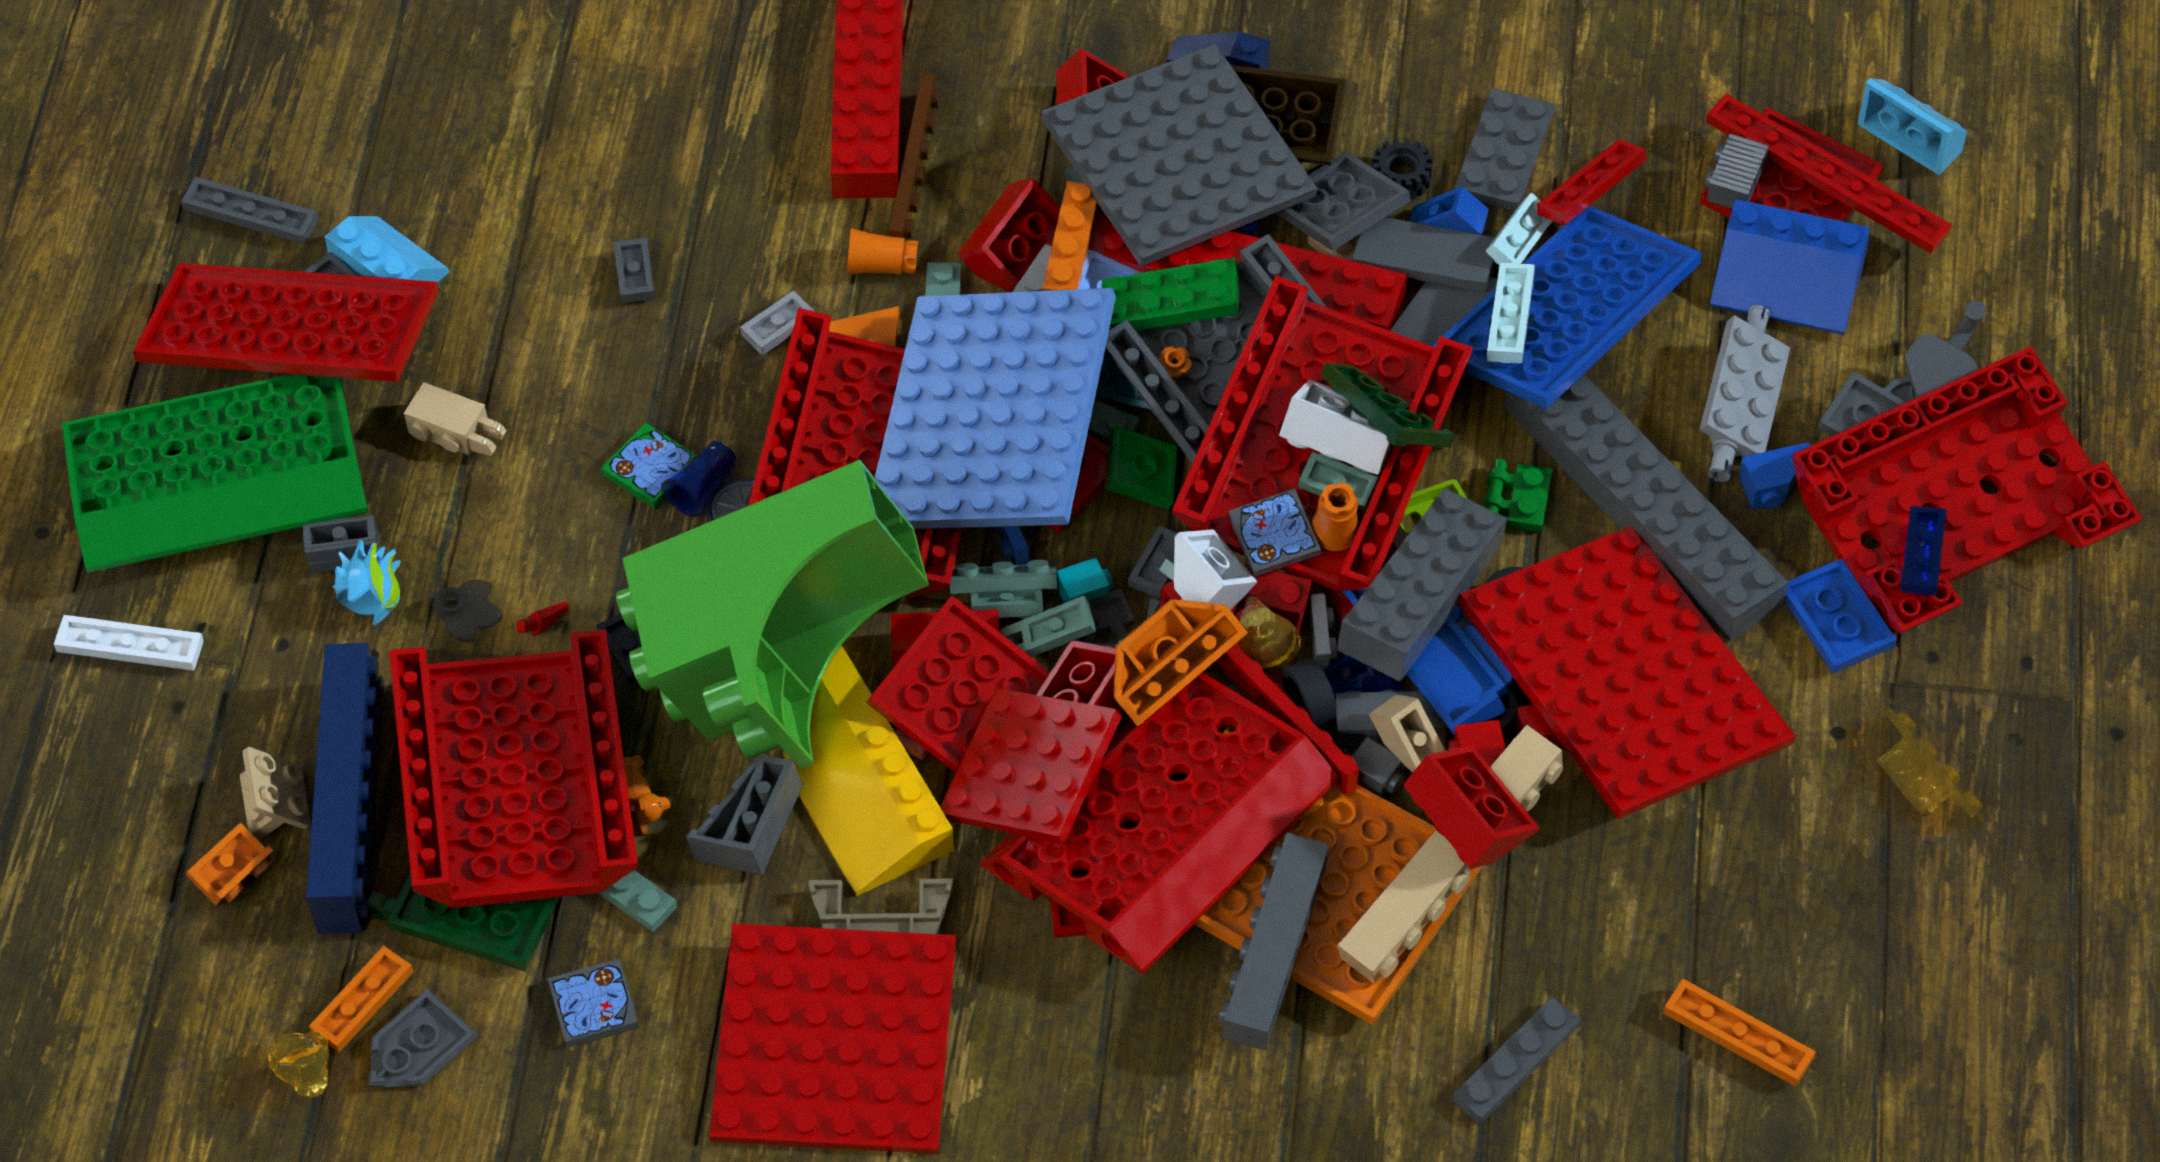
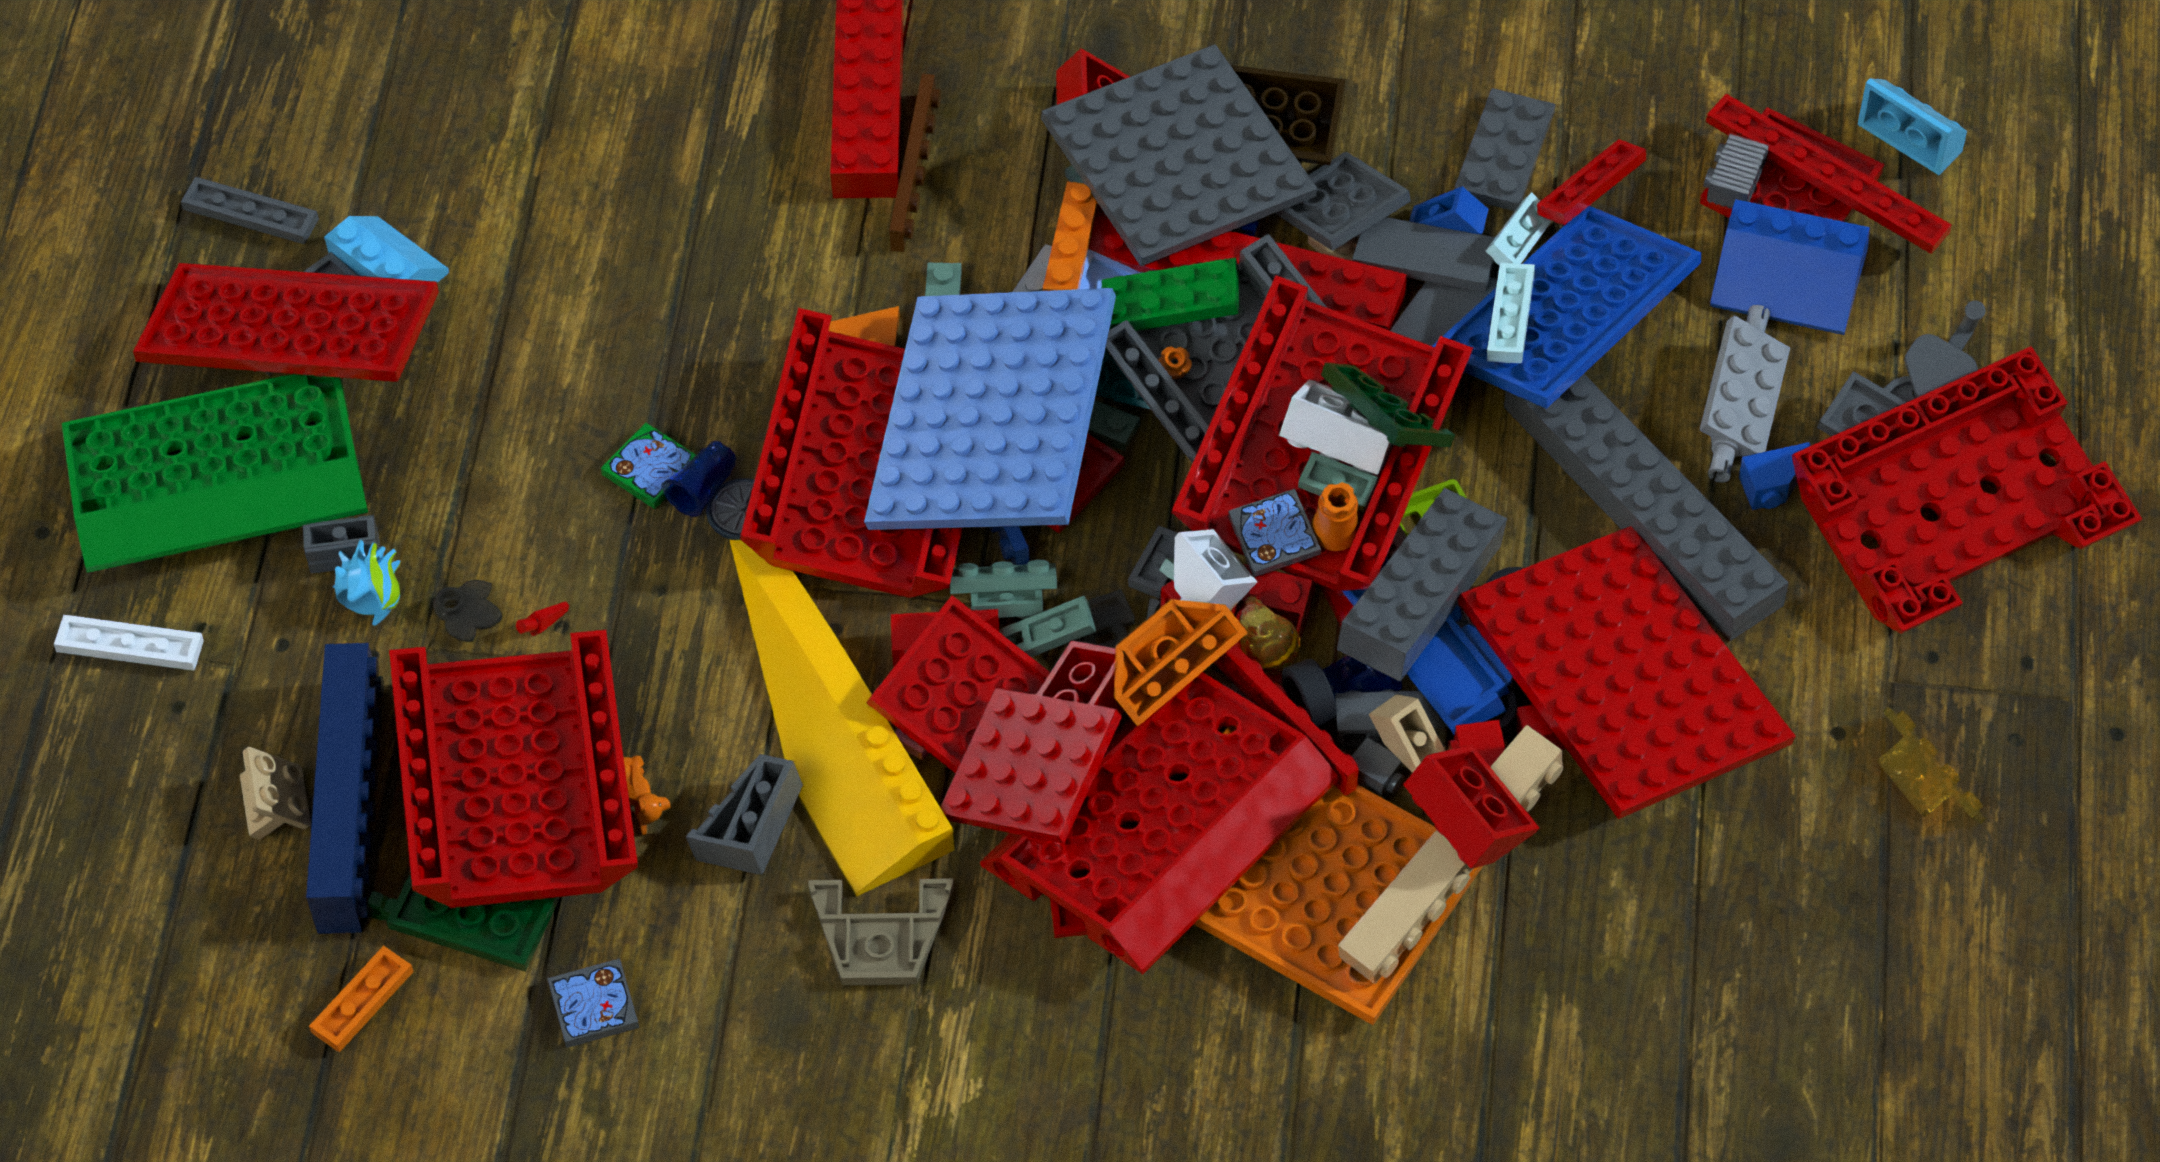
orange bracket [185,822,274,906] -> none
clear yellow hair [268,1031,329,1099] -> none
dark grey tile [369,989,479,1088] -> none
tan hinge [404,382,507,456] -> none
black plate [596,614,642,685] -> none
sand green plate [598,870,677,932] -> none
dark grey plate [613,237,655,304] -> none
bright green arch [616,460,929,769] -> none
red plate [709,923,957,1154] -> none
light grey plate [740,291,814,356] -> none
orange plant [847,228,918,275] -> none
red slope [957,178,1060,292] -> none
teal brick [1057,558,1114,611] -> none
green tile [1105,426,1178,509] -> none
dark blue slope [1166,32,1271,70] -> none
dark grey brick [1218,833,1330,1051] -> none
light grey plate [1310,594,1337,673] -> none
black tyre [1372,138,1433,200] -> none
dark grey plate [1452,997,1581,1125] -> none
green plate [1482,459,1552,534] -> none
orange plate [1663,979,1816,1087] -> none
blue plate [1785,558,1897,674] -> none
clear blue plate [1900,506,1947,596] -> none

